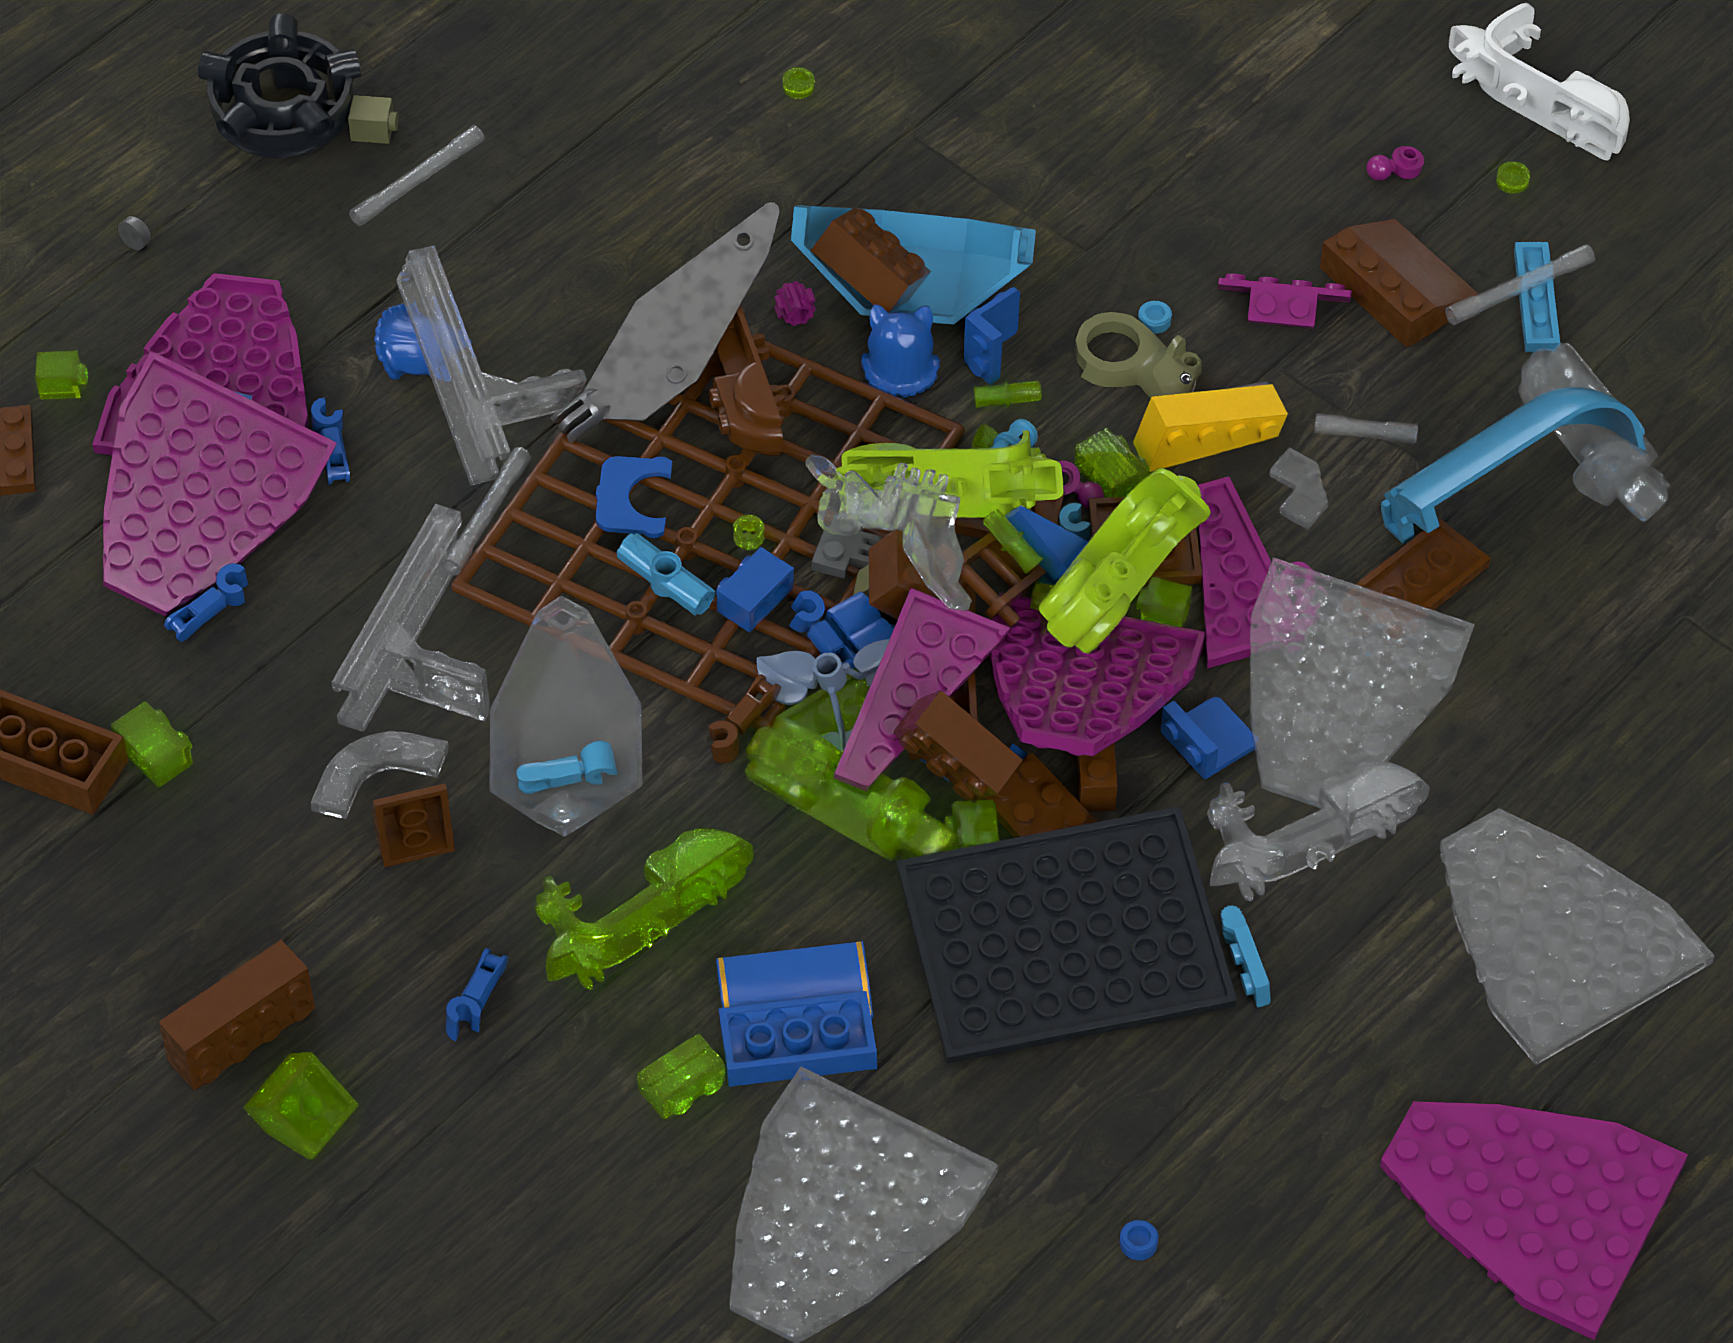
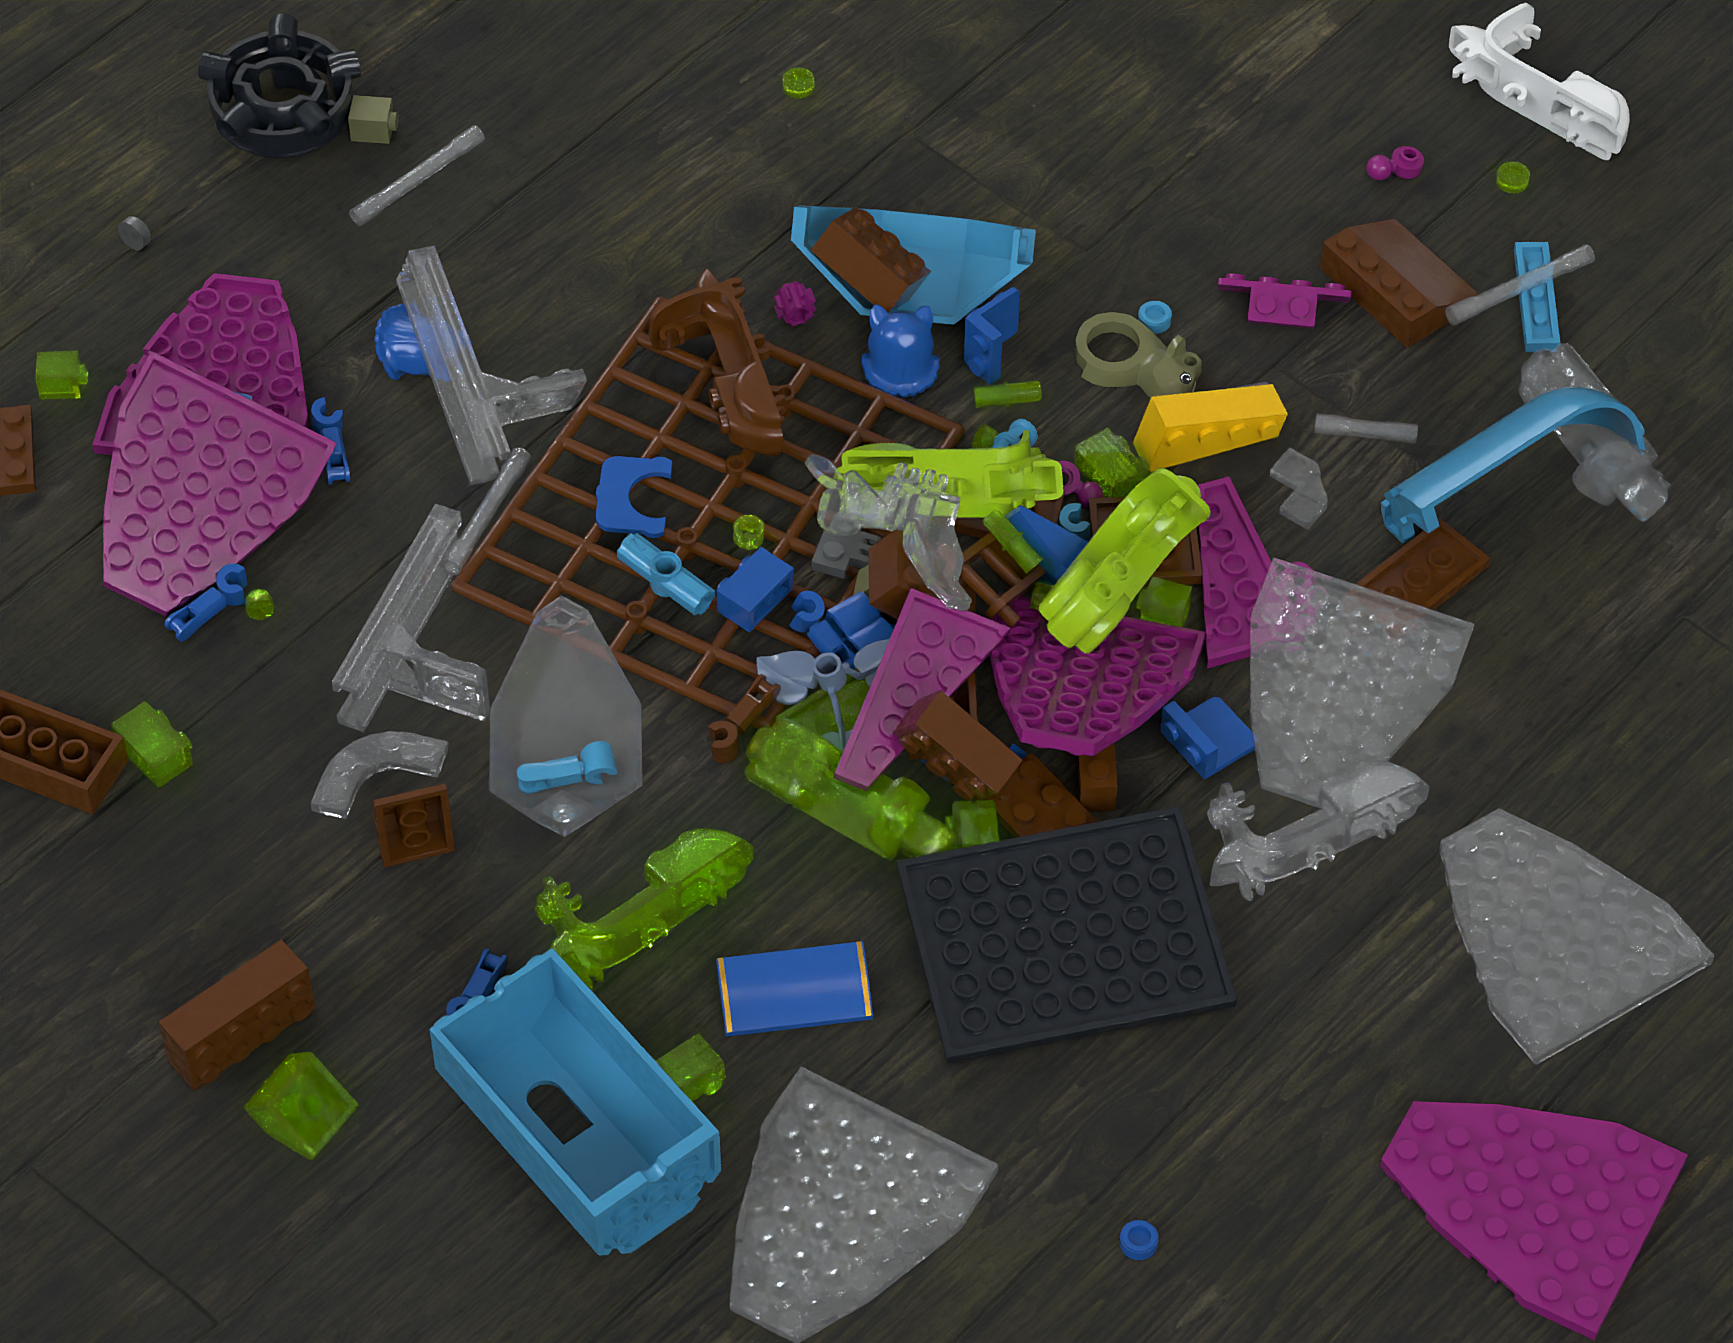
flat silver wing [550,202,779,443] -> none
blue slope [719,991,877,1087] -> none
dark azure hinge [1220,905,1271,1008] -> none
none -> clear neon green hinge [245,589,274,620]
none -> dark azure panel [429,948,721,1255]

